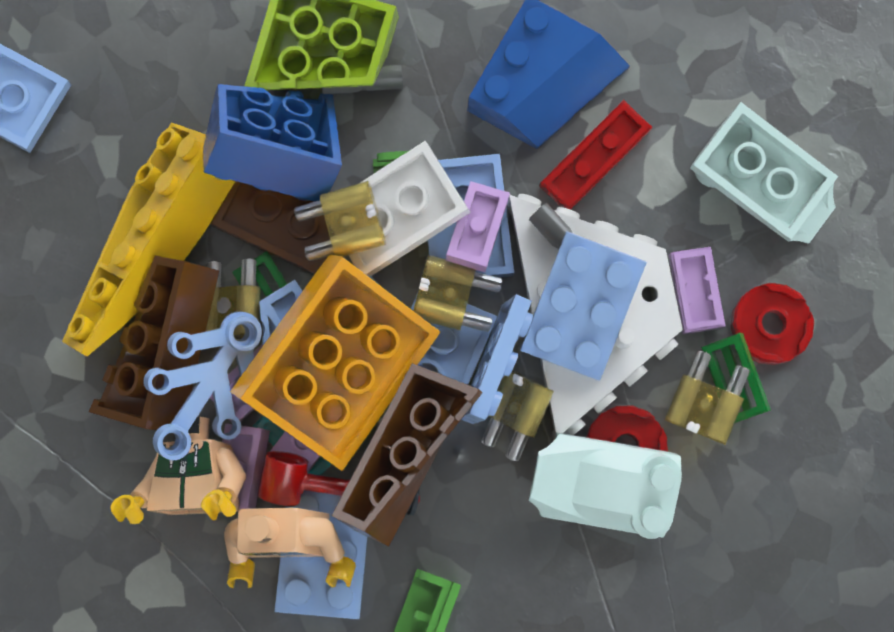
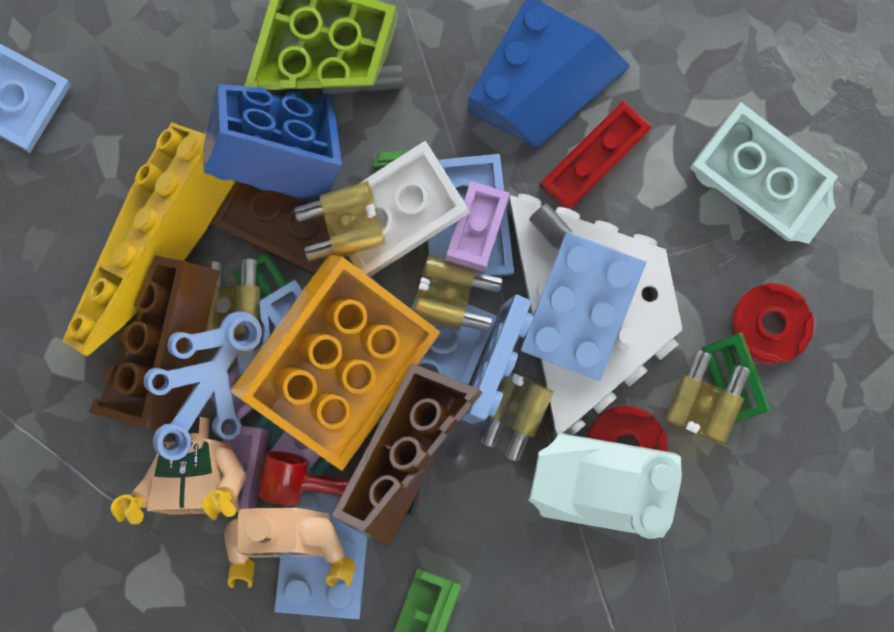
lavender plate [668,247,725,335] -> none

